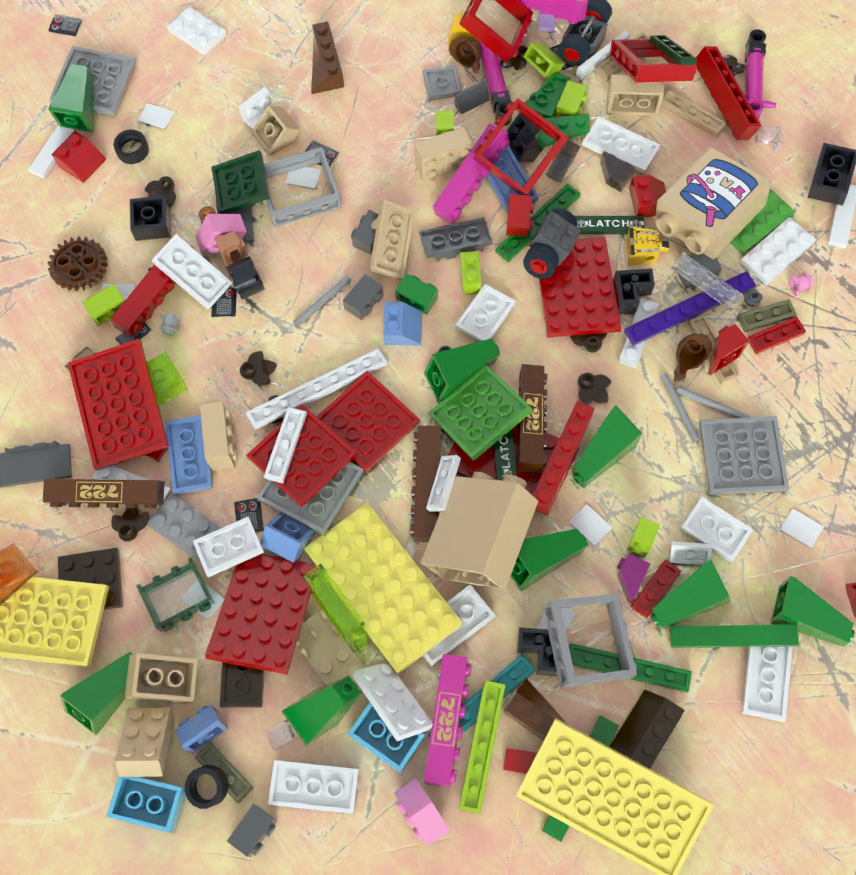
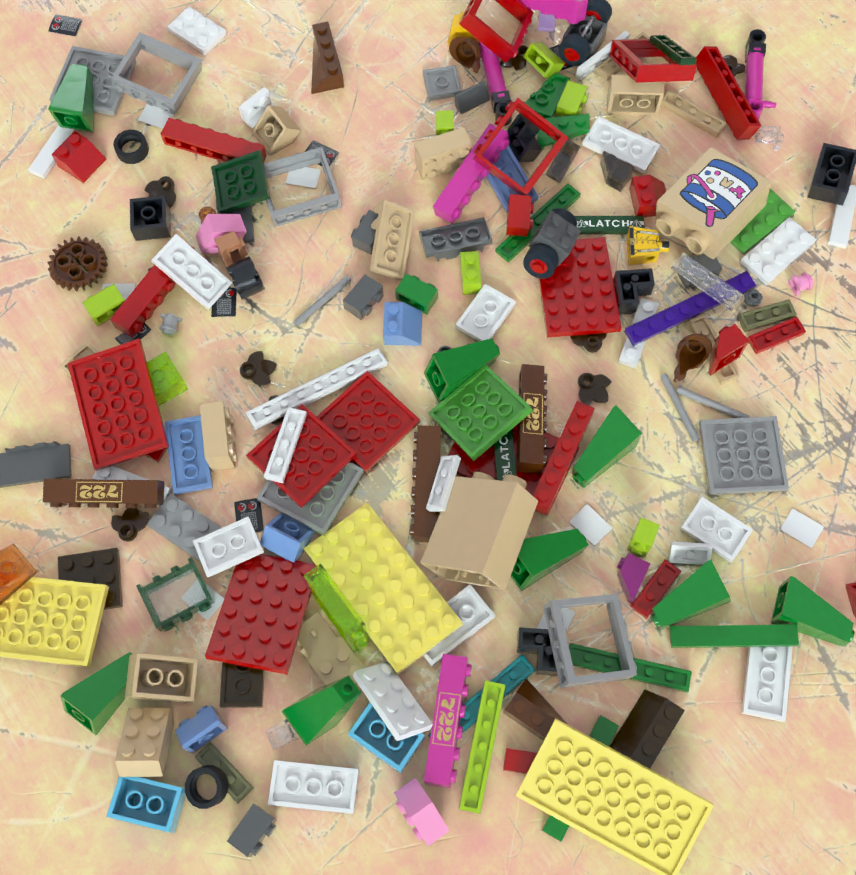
none -> light grey window [111,32,202,115]
none -> red brick [160,118,267,162]

